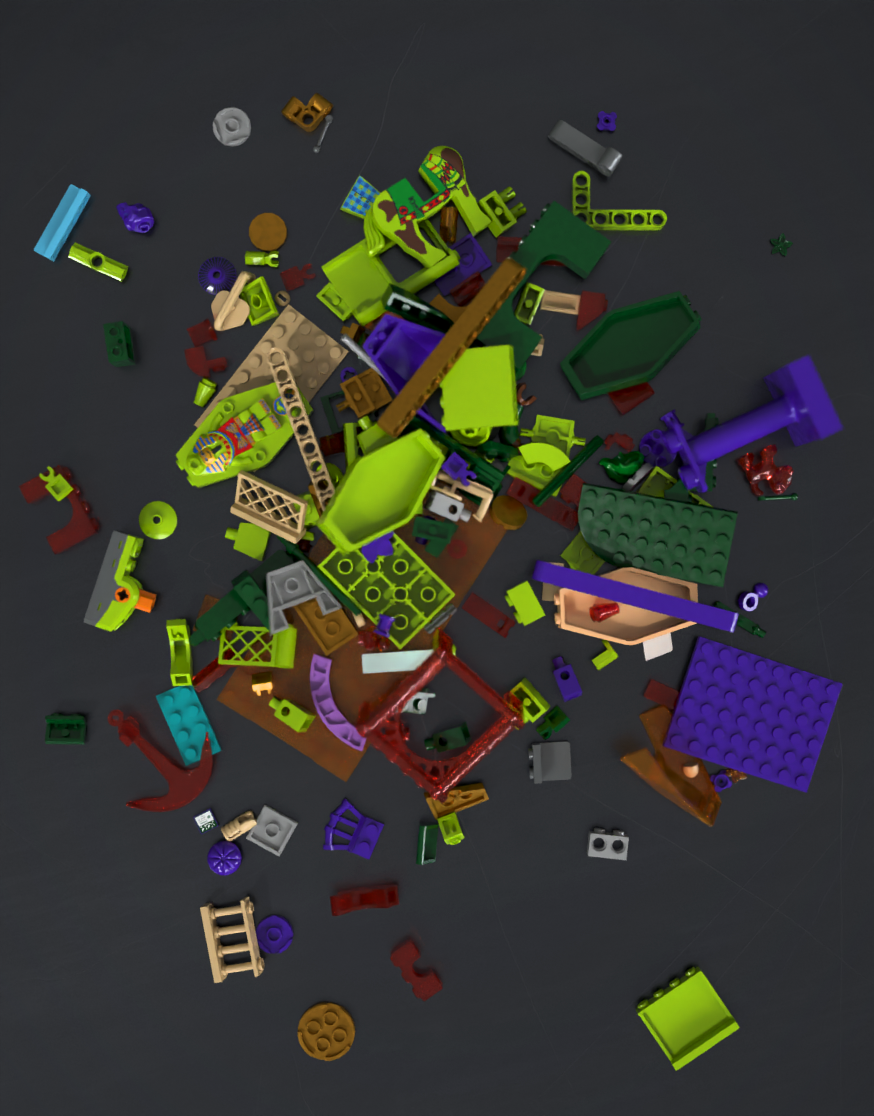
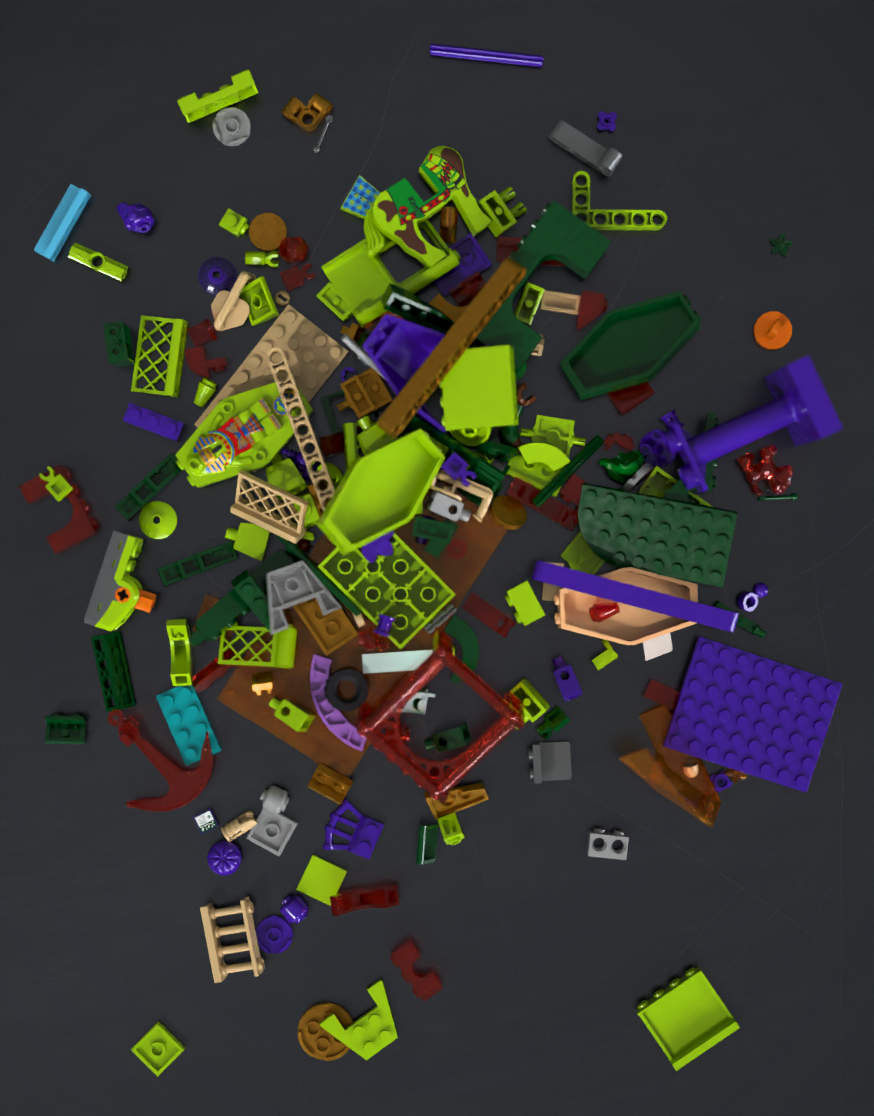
none -> dark green fence [91,631,135,712]
none -> dark green slope [114,452,181,522]
none -> dark purple arch [123,403,186,442]
none -> lime fence [131,315,188,398]
none -> lime tile [131,1021,185,1077]
none -> dark green slope [157,541,238,587]
none -> lime piece [177,69,258,123]
none -> lime bracket [219,208,249,237]
none -> light grey head [260,786,290,814]
none -> lime torso [265,453,308,501]
none -> clear red head [279,236,308,262]
none -> dark purple head [280,894,309,924]
none -> dark purple piece [282,448,327,480]
none -> lime tile [296,854,347,906]
none -> pearl gold bracket [307,763,353,805]
none -> lime wing [319,979,398,1061]
none -> black tyre [324,669,369,711]
none -> dark purple axle [430,44,543,67]
none -> dark green arch [444,614,479,684]
none -> orange tile [753,311,792,350]

